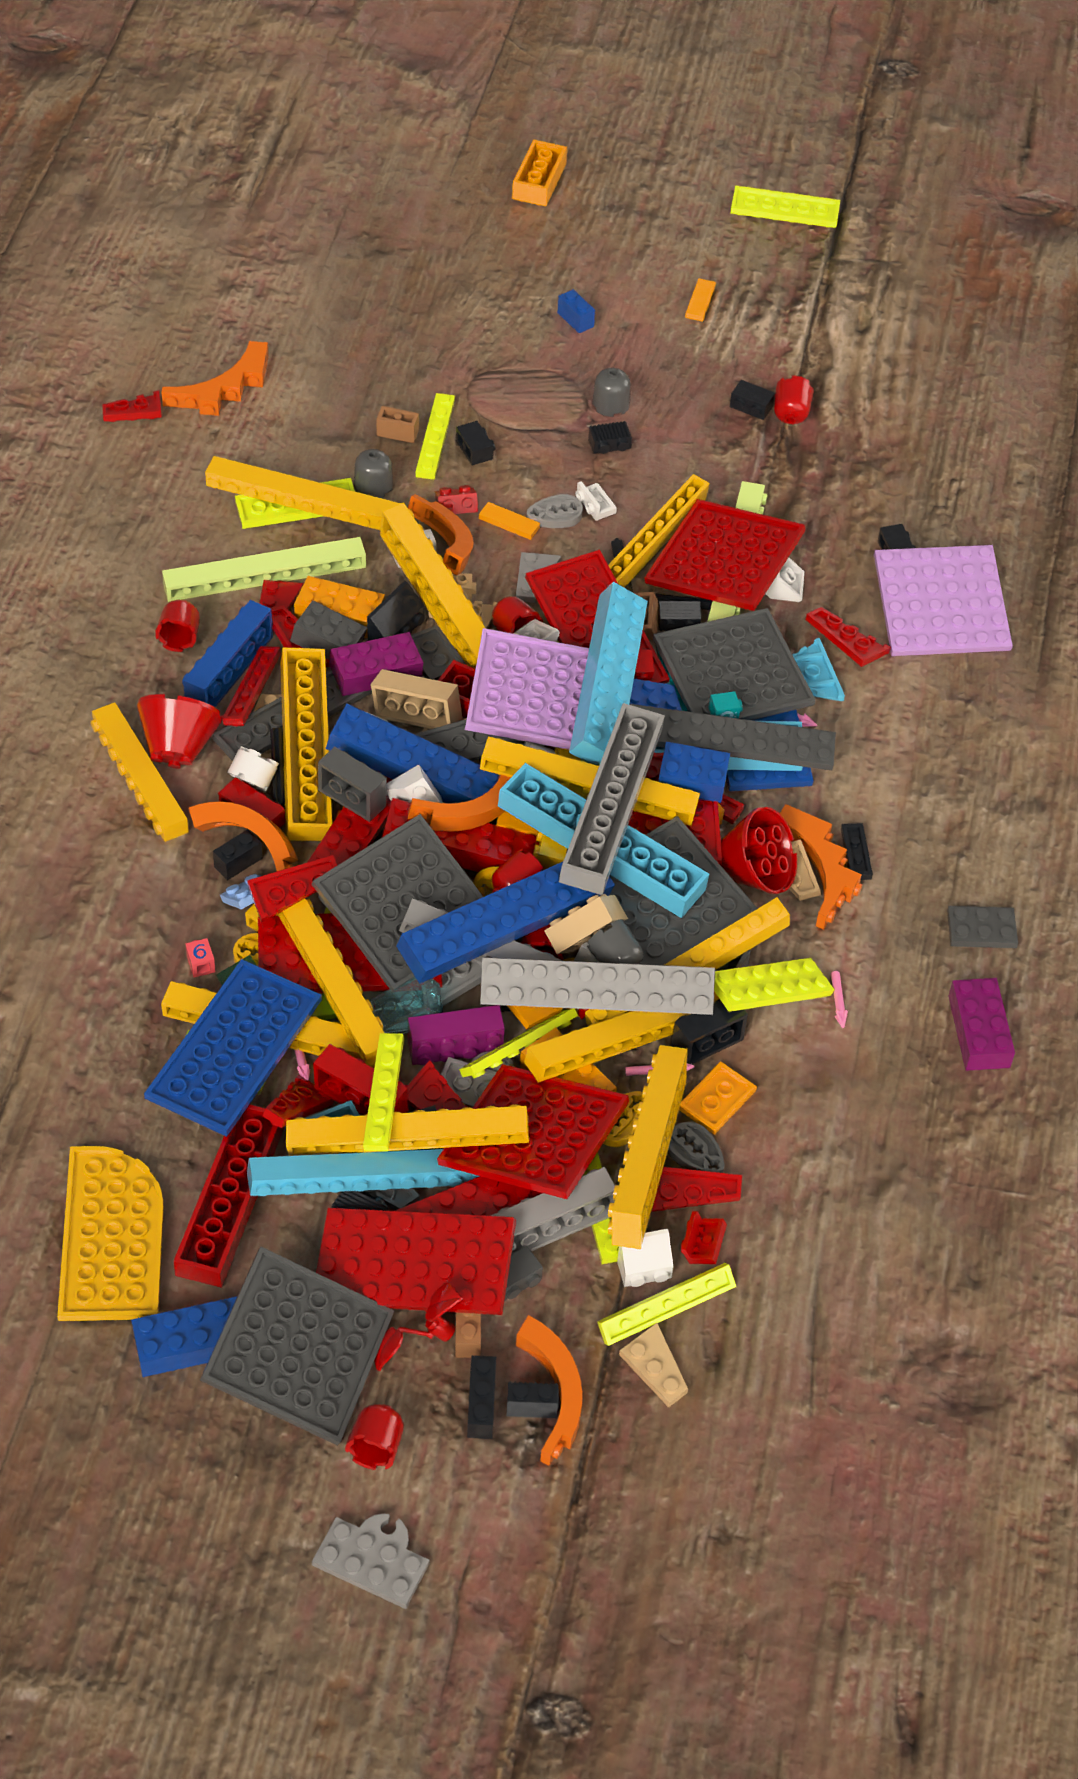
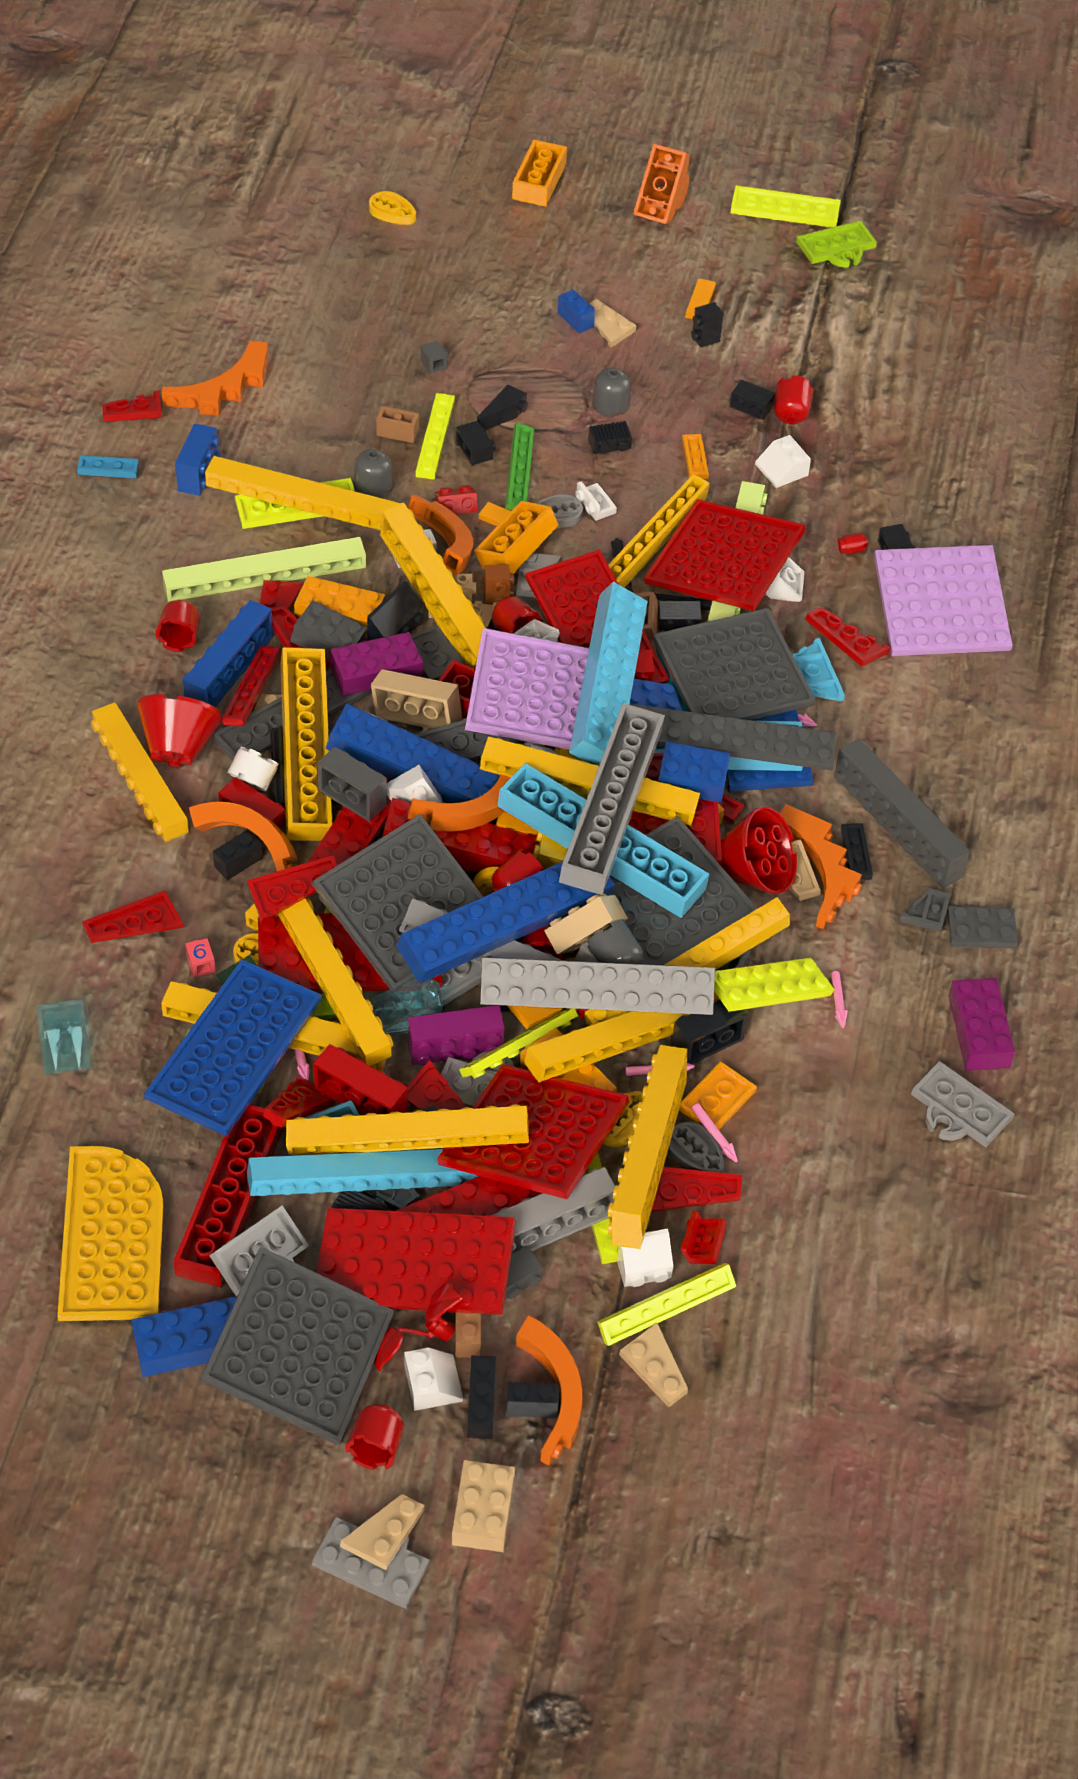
light blue plate [220,874,260,909] -> none
neon yellow plate [363,1033,404,1151] -> none
teal brick [708,691,743,719] -> none
none -> clear light blue slope [36,999,91,1075]
none -> dark azure plate [77,455,139,478]
none -> red wing [82,891,183,943]
none -> blue brick [175,423,221,496]
none -> light grey plate [209,1206,309,1296]
none -> tan wing [340,1494,425,1570]
none -> yellow piece [369,191,416,224]
none -> white slope [404,1348,464,1411]
none -> dark grey brick [421,341,447,374]
none -> tan brick [452,1460,515,1552]
none -> light orange brick [474,501,558,574]
none -> black slope [477,384,528,430]
none -> dark orange brick [484,564,514,605]
none -> bright green plate [505,422,534,511]
none -> tan wing [589,299,636,348]
none -> orange brick [633,144,689,224]
none -> light orange tile [682,434,709,479]
none -> black brick [691,302,723,348]
none -> bright pink piece [691,1103,738,1162]
none -> white slope [755,435,811,488]
none -> lime plate [796,220,877,268]
none -> dark grey brick [834,739,970,888]
none -> red brick [838,532,868,555]
none -> dark grey wing [899,888,951,932]
none -> light grey plate [911,1061,1014,1147]

